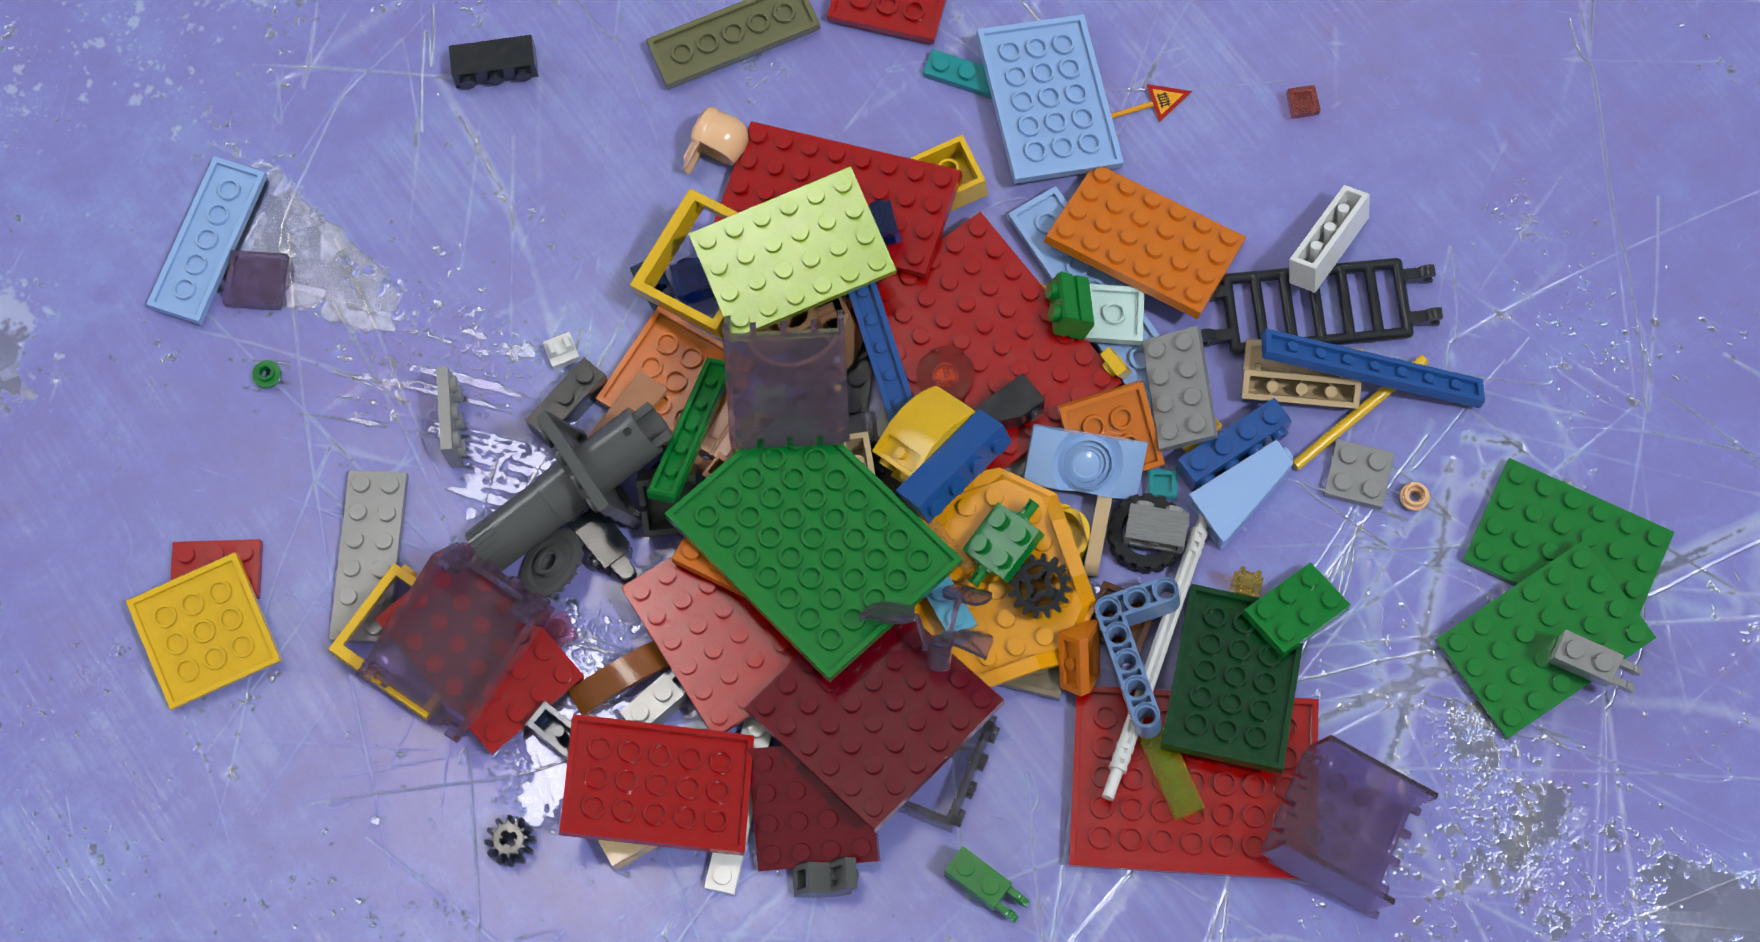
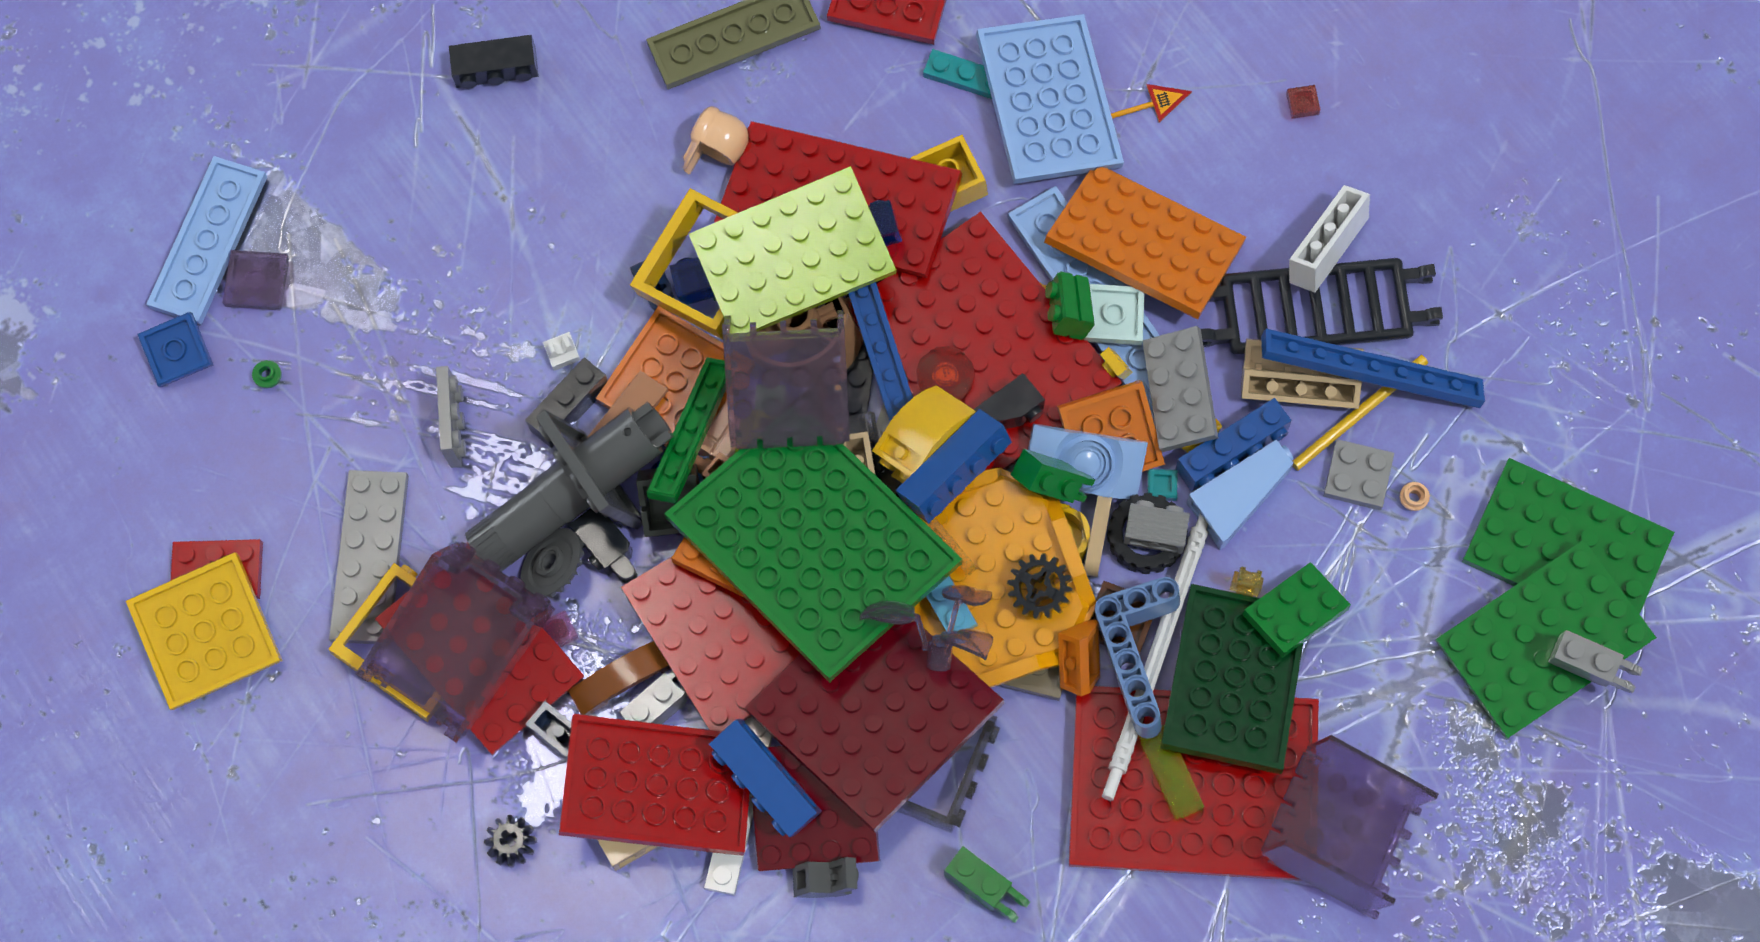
green plate [962,498,1045,588] -> none
none -> blue plate [137,312,213,387]
none -> blue brick [709,719,822,838]
none -> green hinge [1011,449,1095,503]

